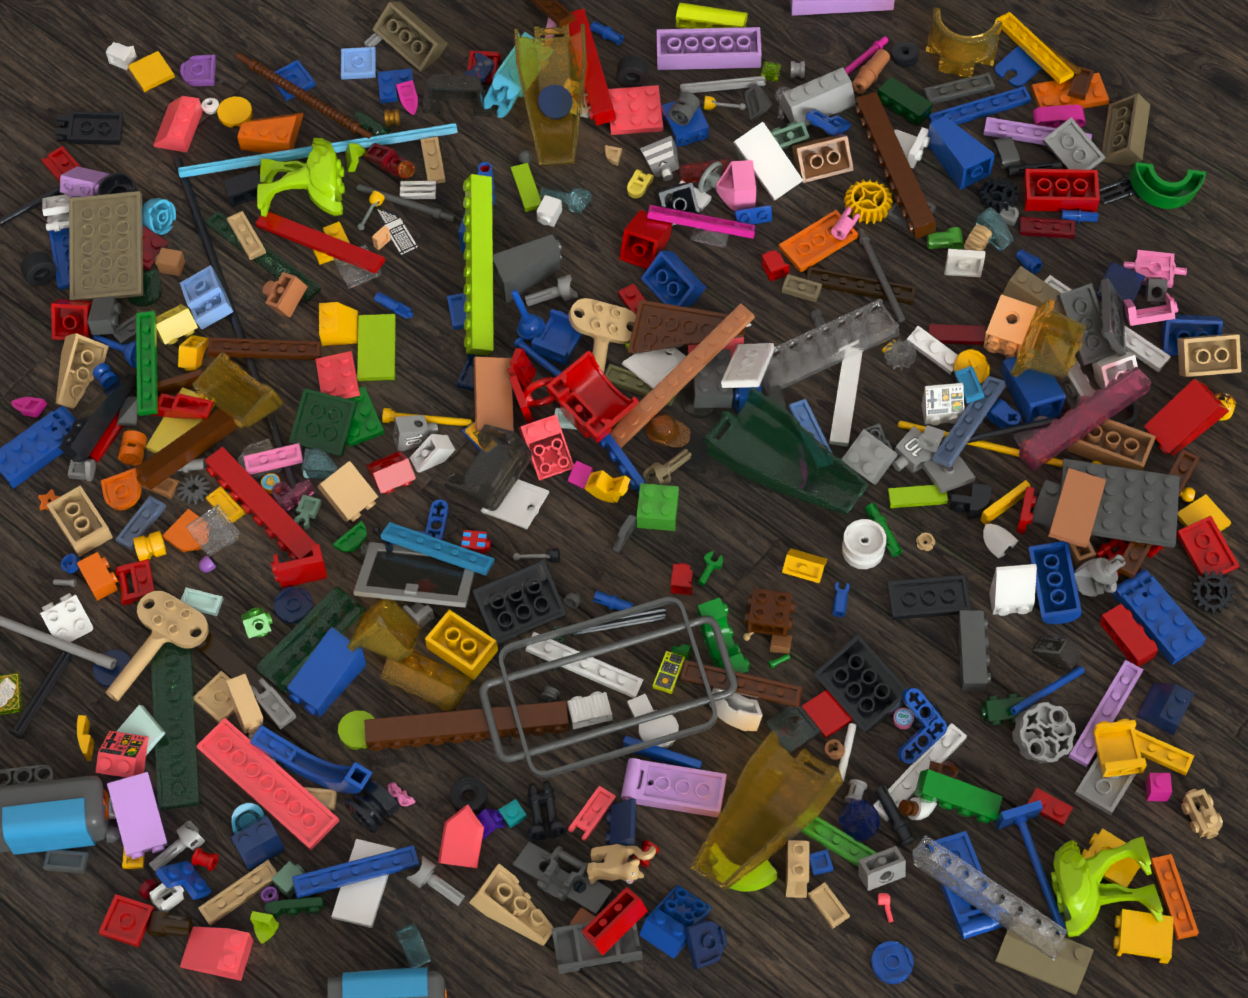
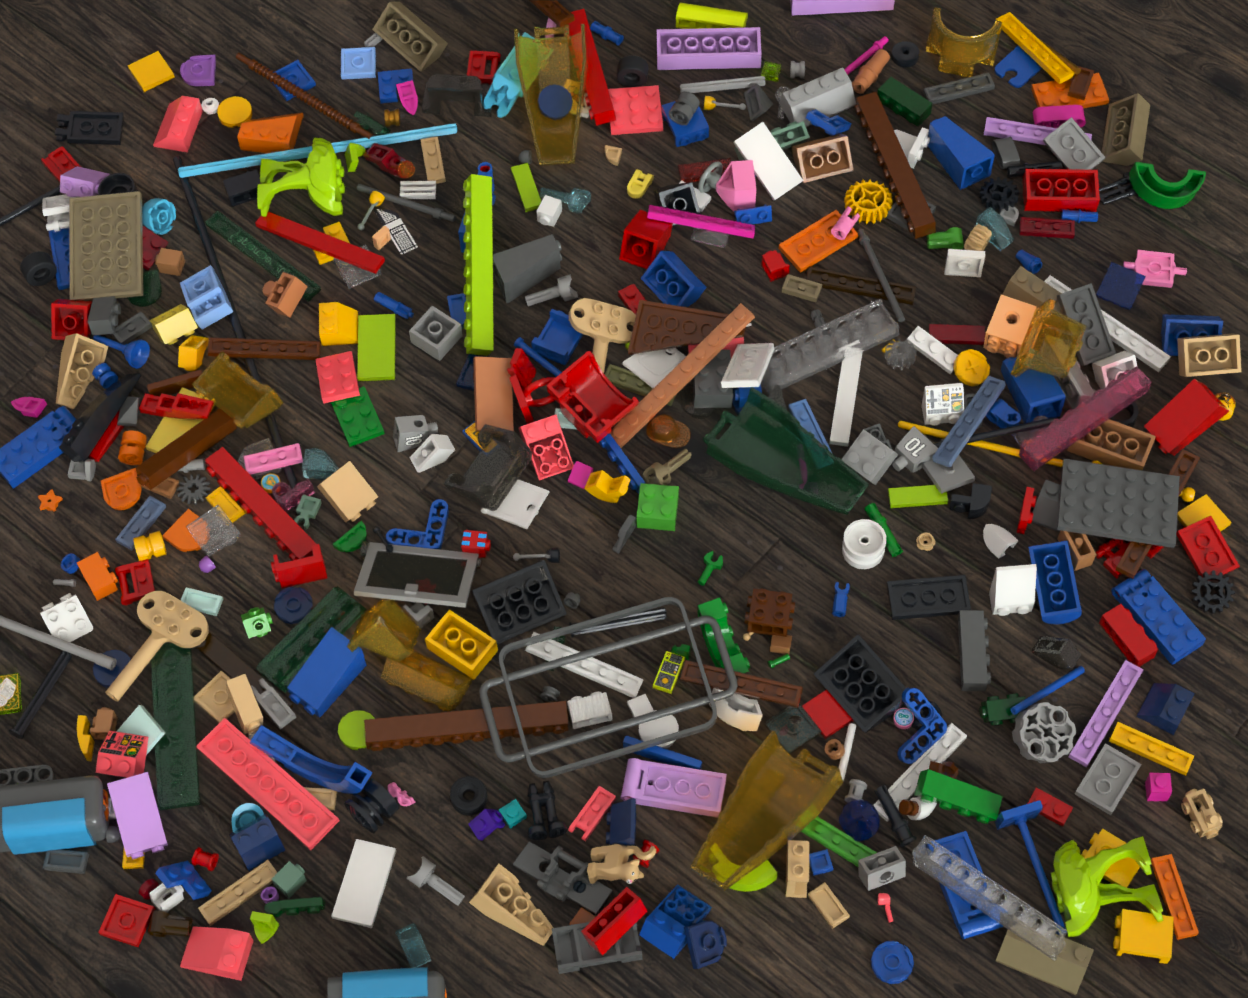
tan brick [47,485,113,557] -> none
white window [106,42,137,70] -> none
green plate [136,311,158,416] -> none
light grey piece [149,821,205,872] -> none
tan tile [226,211,266,260] -> none
dark green plate [289,388,358,457] -> none
blue tile [292,845,419,898] -> none
slope [366,451,416,494] -> none
dark azure tile [381,522,494,576] -> none
yellow piece [382,408,473,426] -> none
coral tile [438,804,484,869] -> none
dark blue piece [463,53,494,83] -> none
blue piece [511,290,546,340] -> none
blue pin [593,590,634,611] -> none
light grey torso [640,136,679,181] -> none
red window [671,563,693,596] -> none
yellow panel [782,548,828,583] -> none
light grey bracket [918,425,944,453] -> none
blue tile [928,86,1032,125] -> none
dark azure tile [955,366,985,404] -> none
yellow tile [980,480,1030,525] -> none
nougat tile [1048,468,1106,548] -> none
light grey piece [1074,554,1126,597] -> none
yellow panel [1092,719,1147,778] -> none
dark grey plate [1099,278,1126,356] -> none
bright pink panel [1123,293,1178,326] -> none
dark grey brick [1144,277,1168,305] -> none
none -> medium nougat brick [90,707,118,740]
none -> light grey brick [409,306,463,361]

